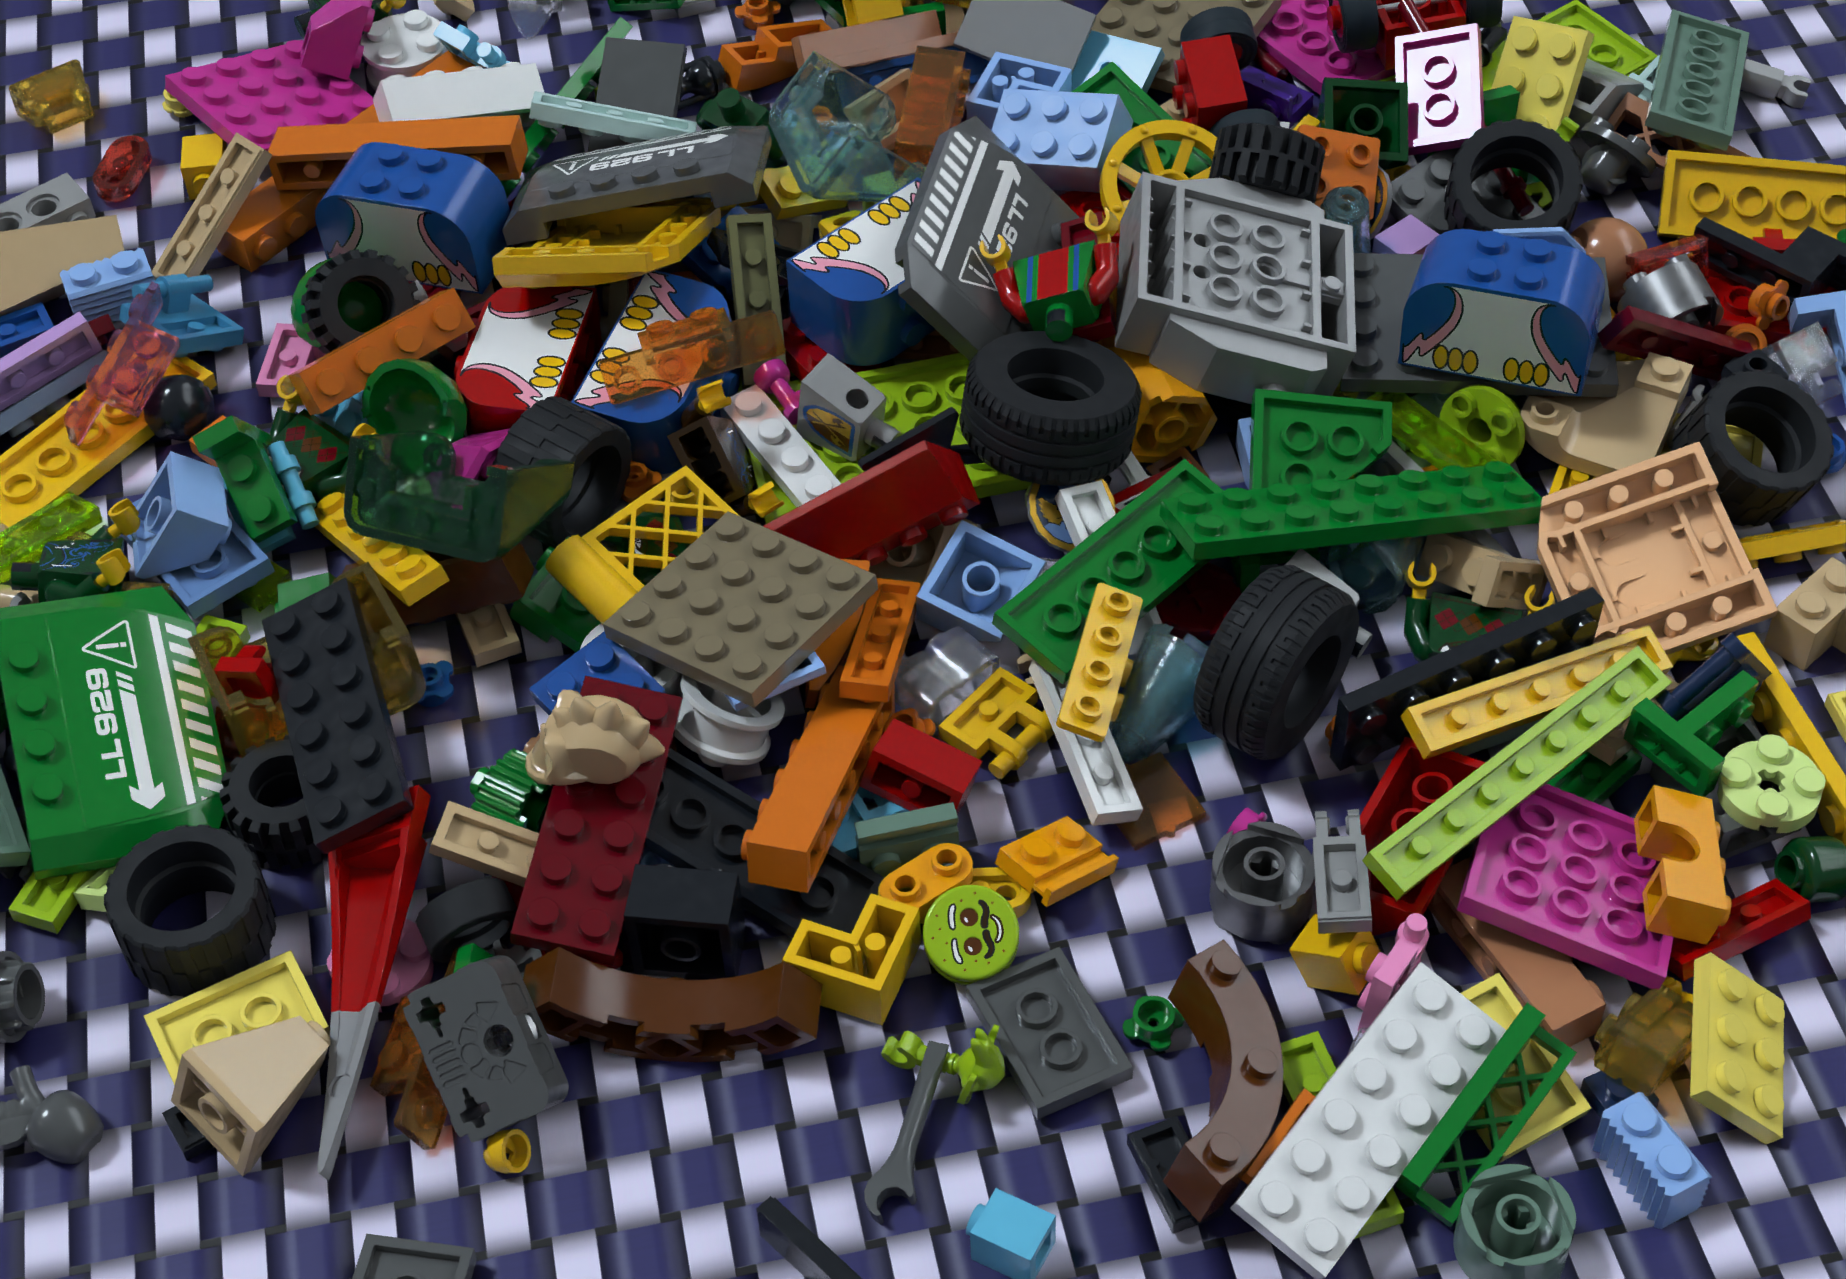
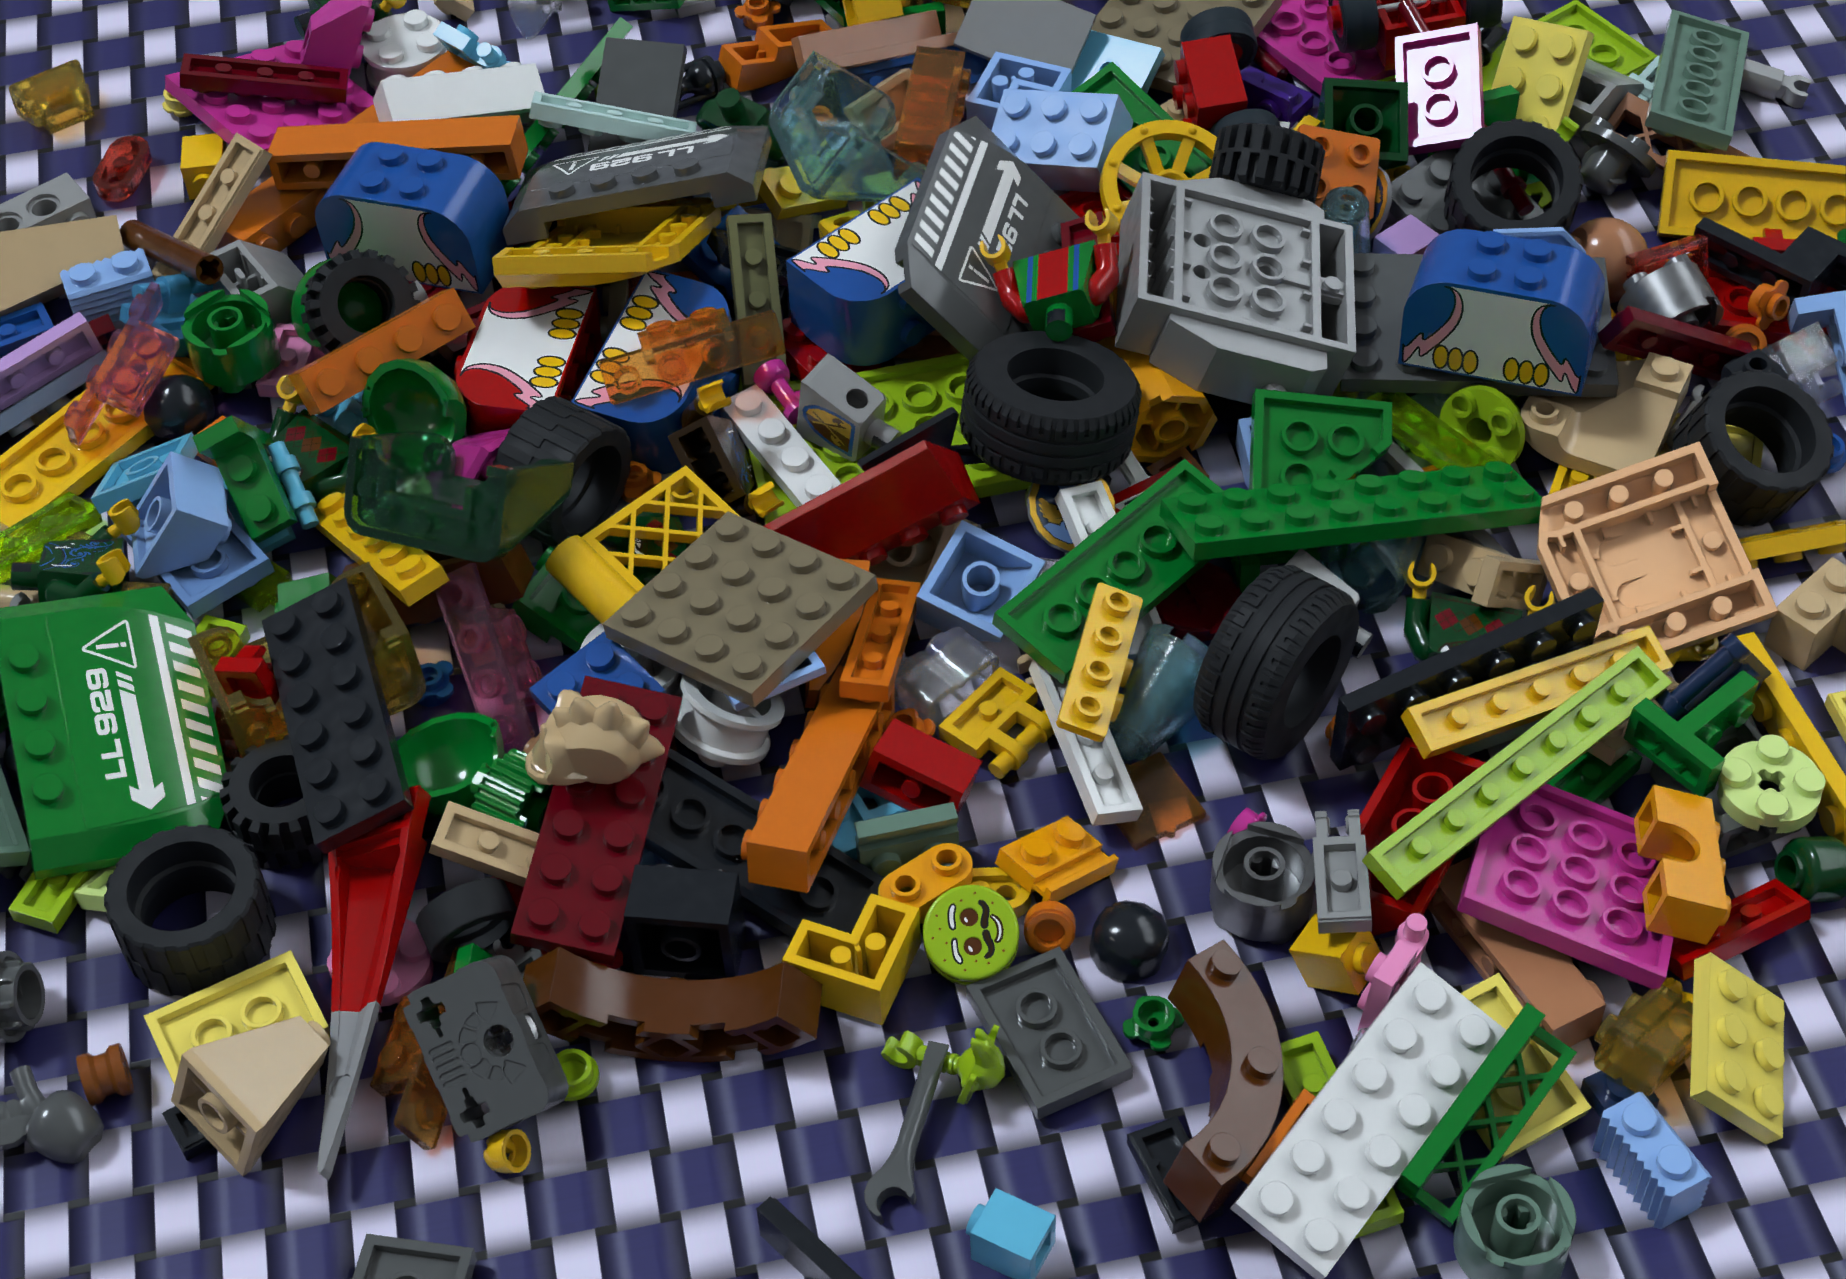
none -> dark orange wheel [76,1043,134,1106]
none -> medium azure plate [90,432,198,514]
none -> reddish brown piece [120,220,224,285]
none -> dark red plate [180,53,349,105]
none -> green brick [181,289,281,393]
none -> light grey slope [210,240,304,329]
none -> green cylinder [396,712,505,818]
none -> clear pink bracket [435,563,542,753]
none -> lime plate [556,1048,600,1101]
none -> orange tile [1024,900,1076,954]
none -> black hair [1089,900,1170,982]

